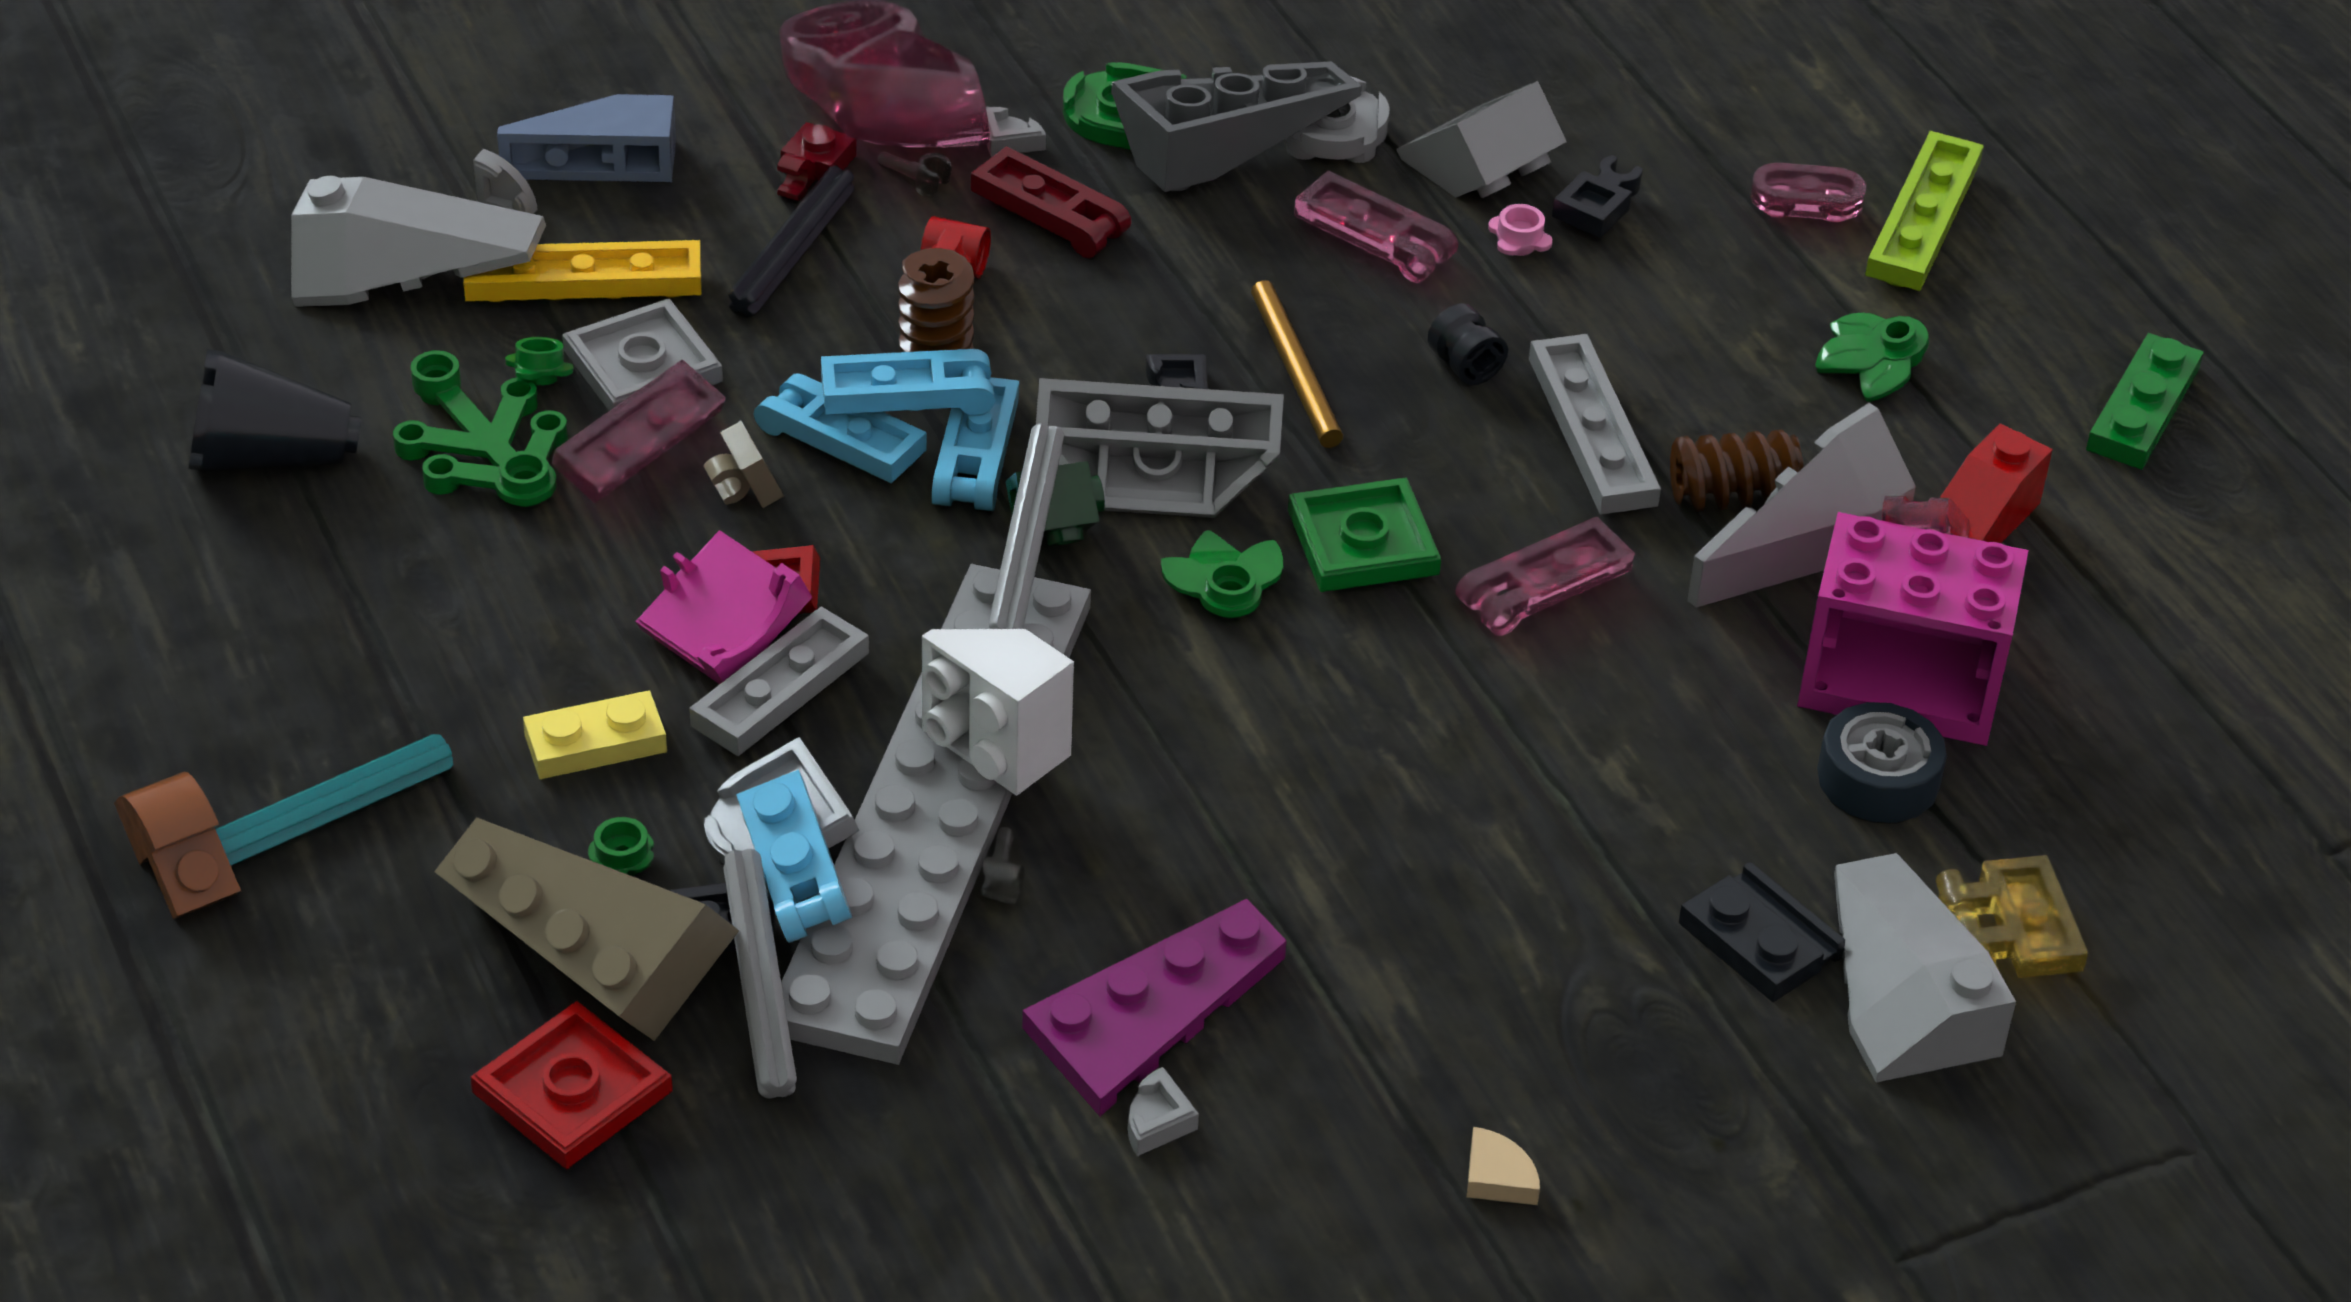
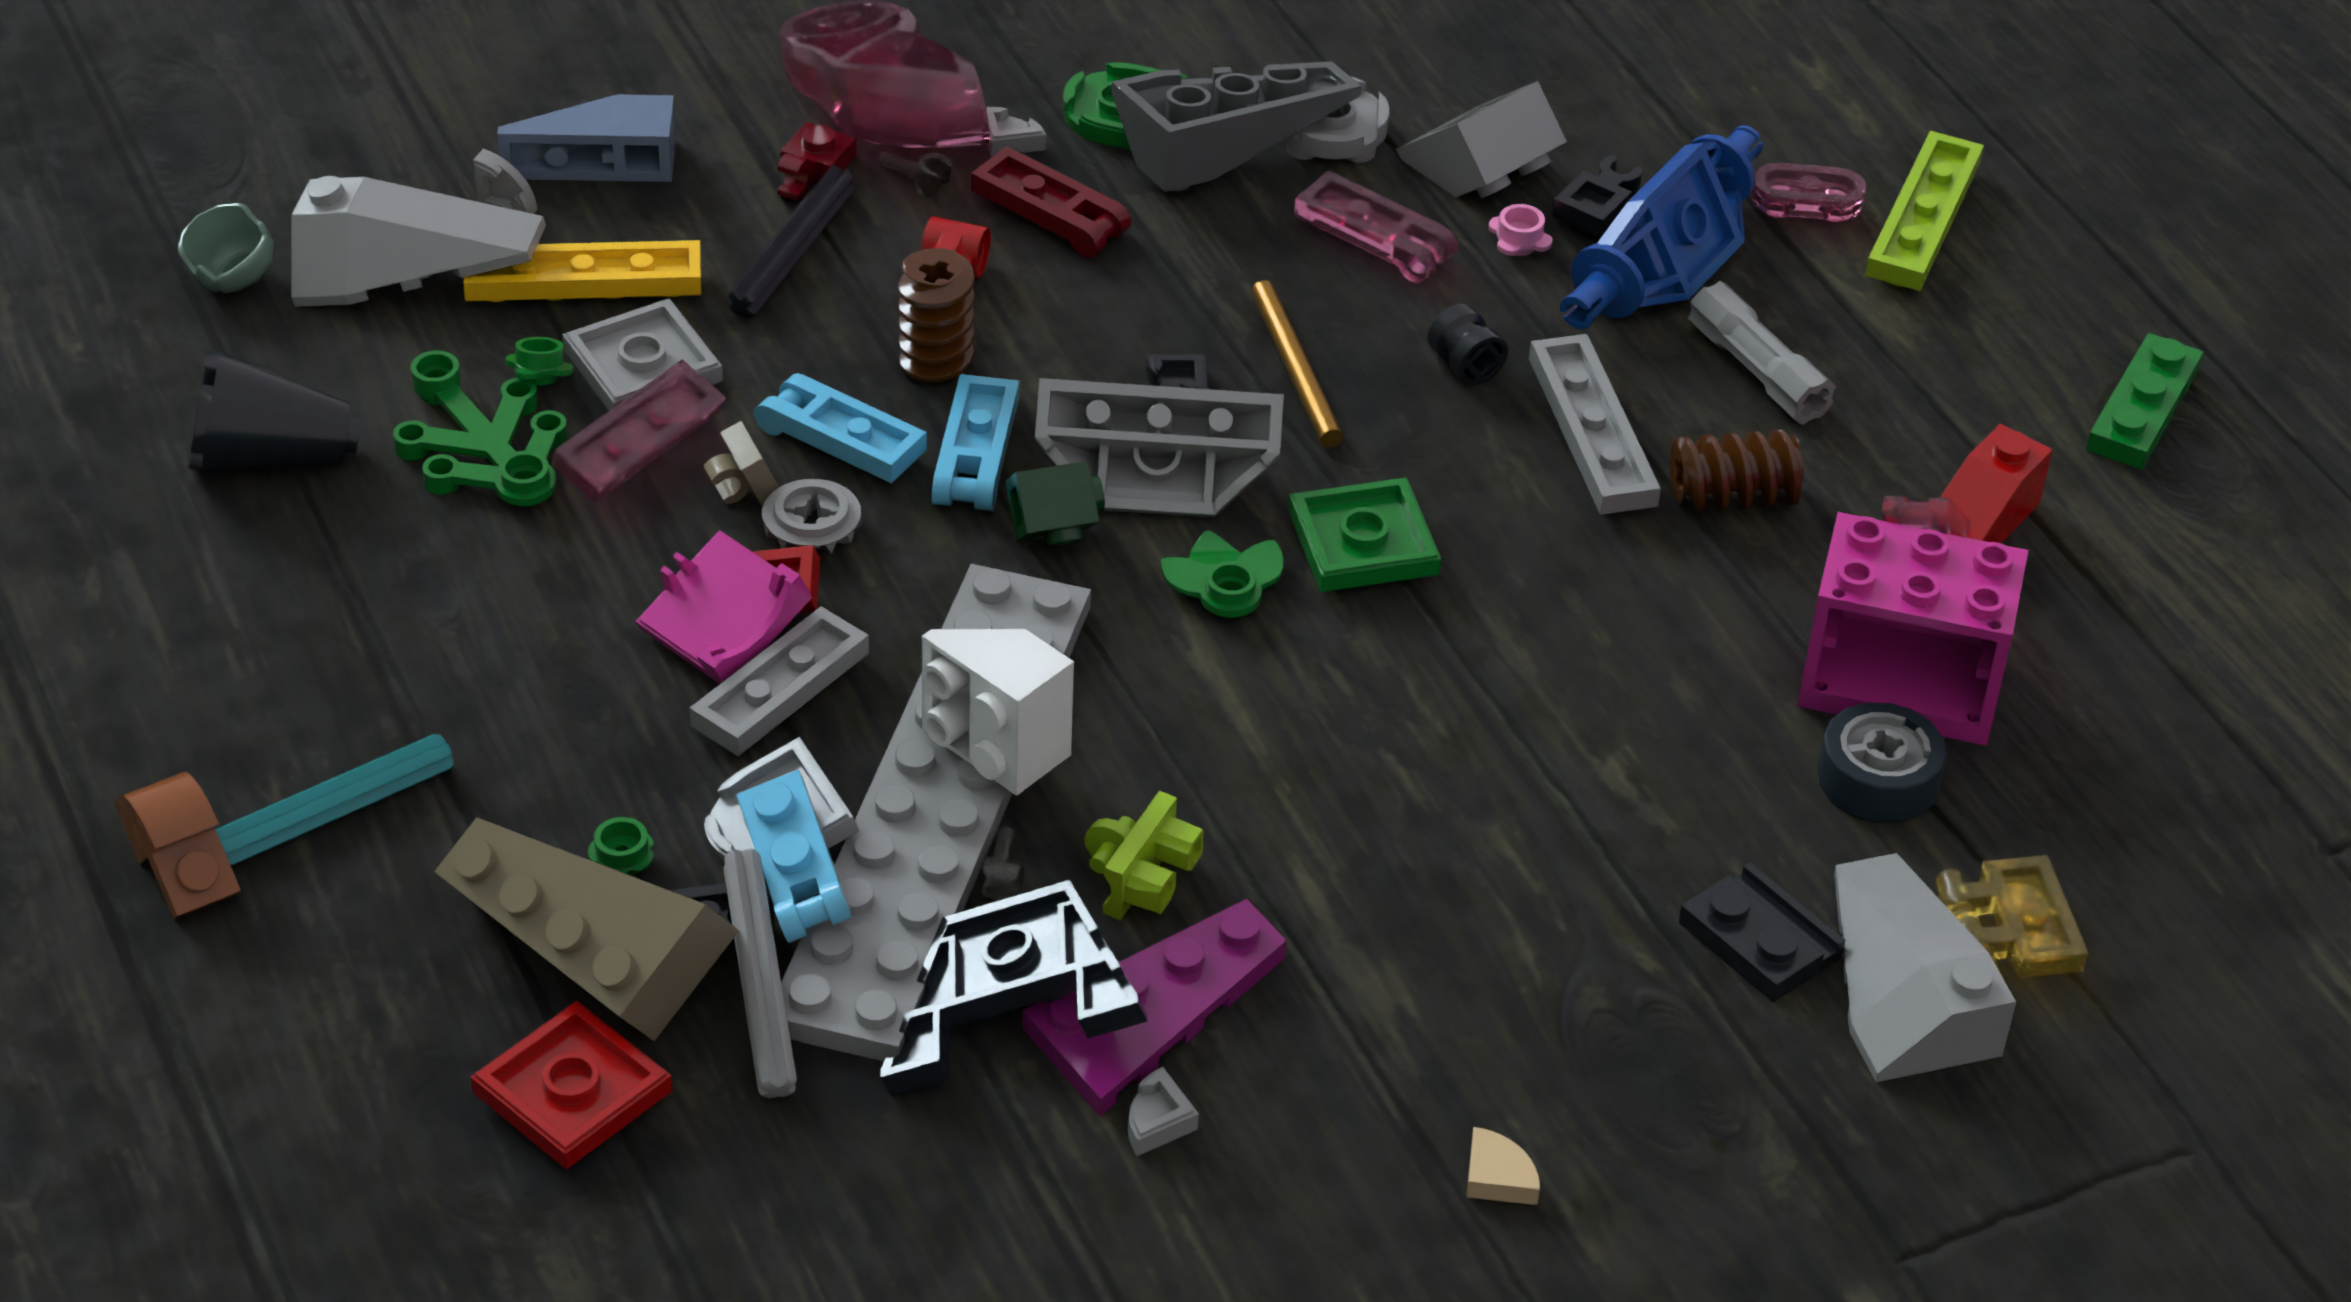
light yellow plate [523,690,667,780] -> none
medium azure plate [821,349,995,416] -> none
light grey axle [988,423,1064,629] -> none
clear pink plate [1456,516,1634,636] -> none
light grey wedge [1687,403,1916,608] -> none
green plate [1815,313,1929,402] -> none
none -> sand green hair [178,203,274,294]
none -> light grey gear [762,479,861,554]
none -> black wing [880,880,1148,1096]
none -> lime hips [1084,791,1204,921]
none -> blue plate [1560,125,1764,329]
none -> light grey axle [1688,281,1836,425]

